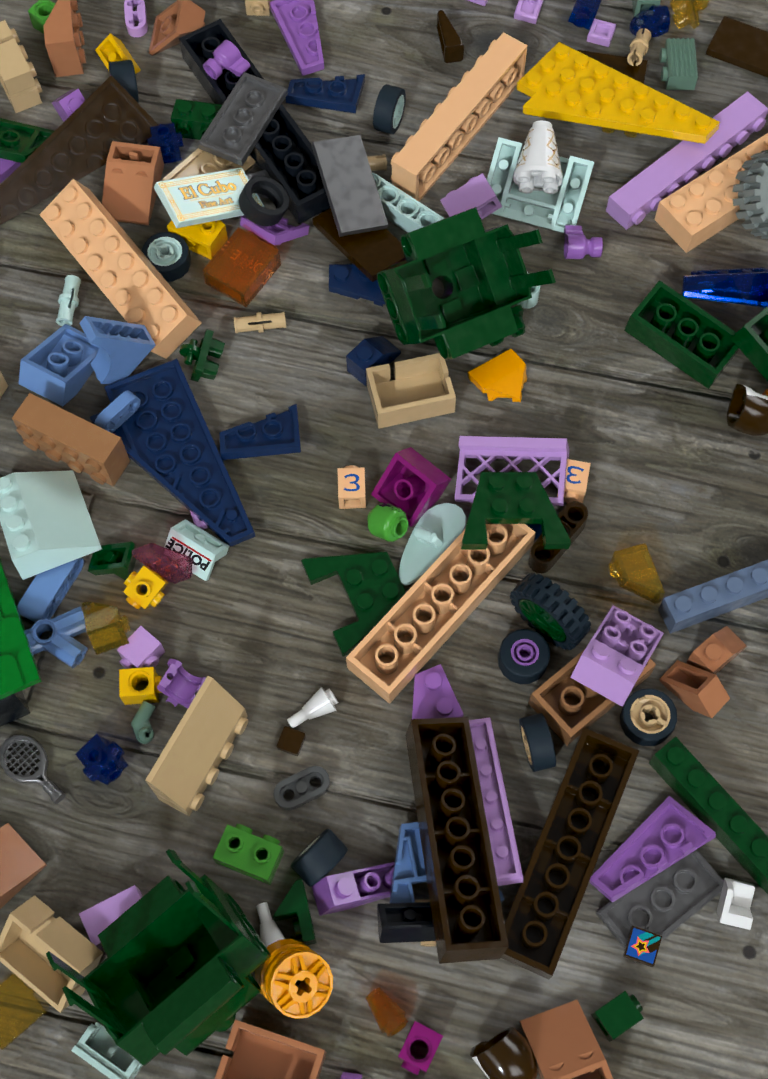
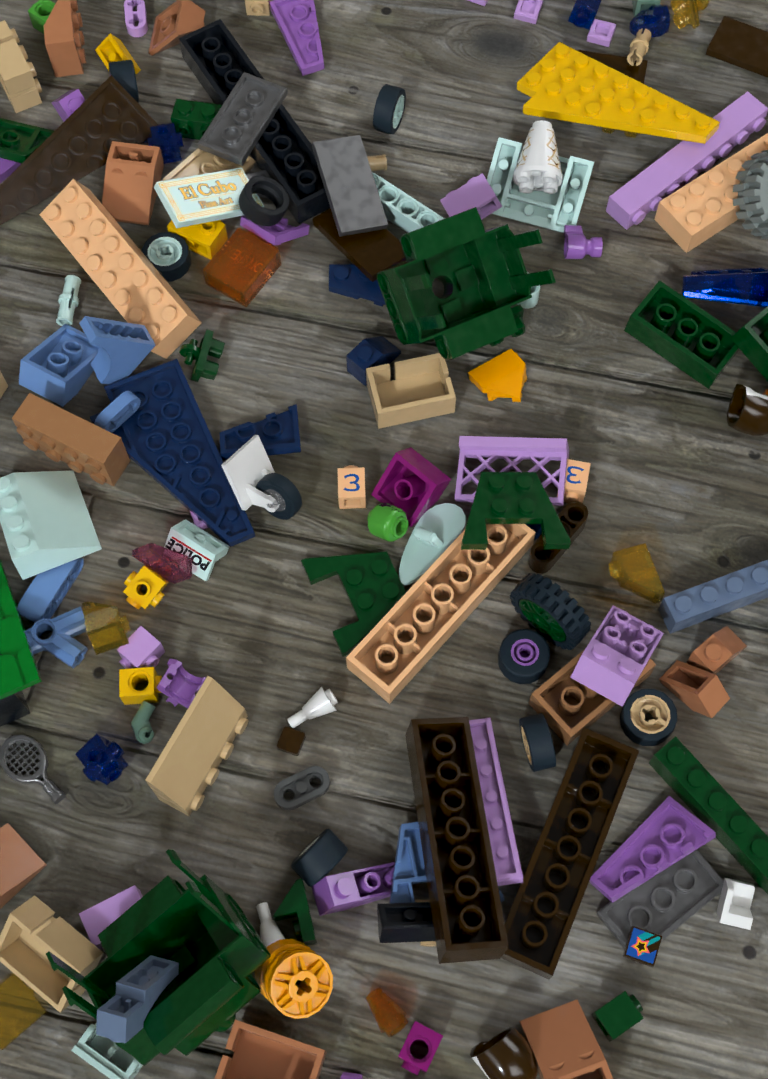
dark green slope [88,542,137,580] -> none
medium lavender piece [203,40,251,80] -> none
bright green brick [213,824,284,885] -> none
tan pin [234,312,286,333] -> none
dark blue wing [286,74,365,113] -> none
light nougat brick [390,32,528,201] -> none
medium lavender wing [412,664,464,719] -> none
dark brown slope [437,10,464,63] -> none
sand green brick [659,38,698,90] -> none
none -> sand blue slope [96,955,179,1043]
none -> white plate [221,435,302,520]

